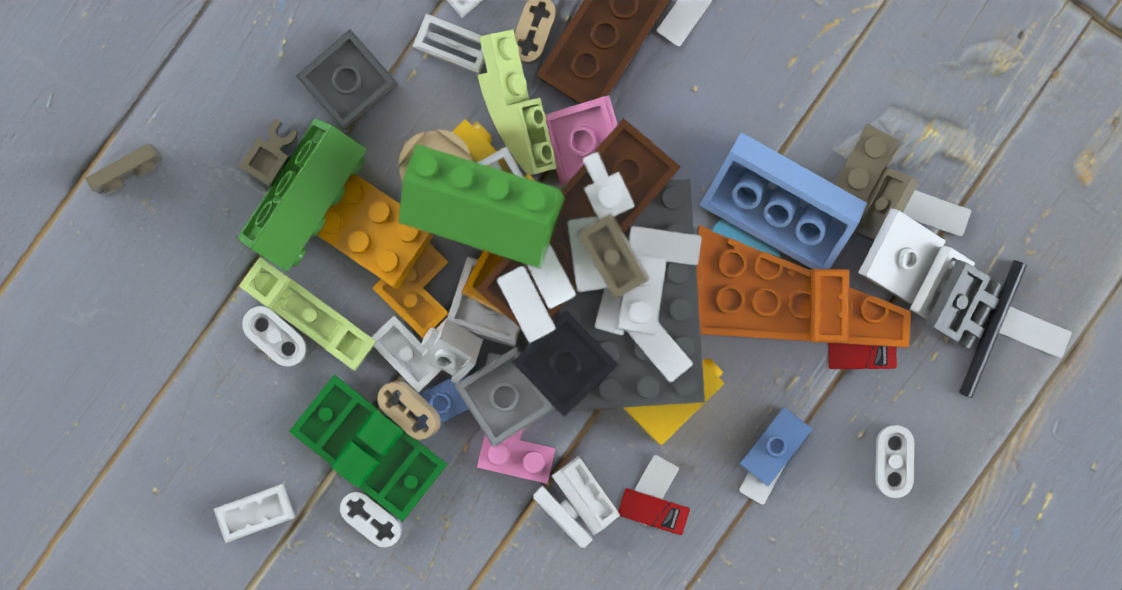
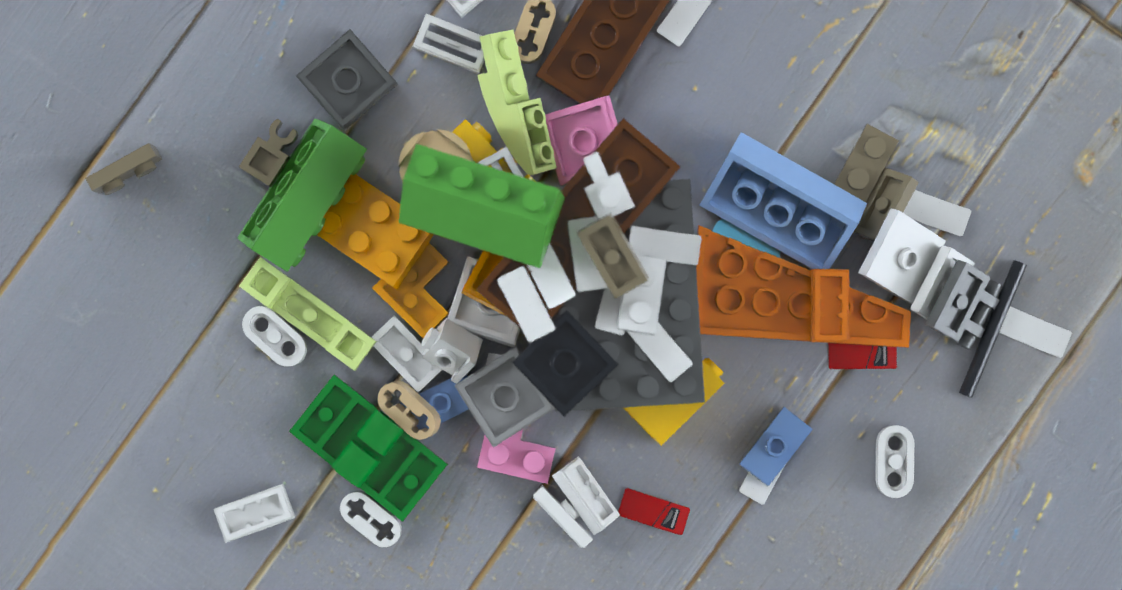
white sticker [635,455,679,526] -> none

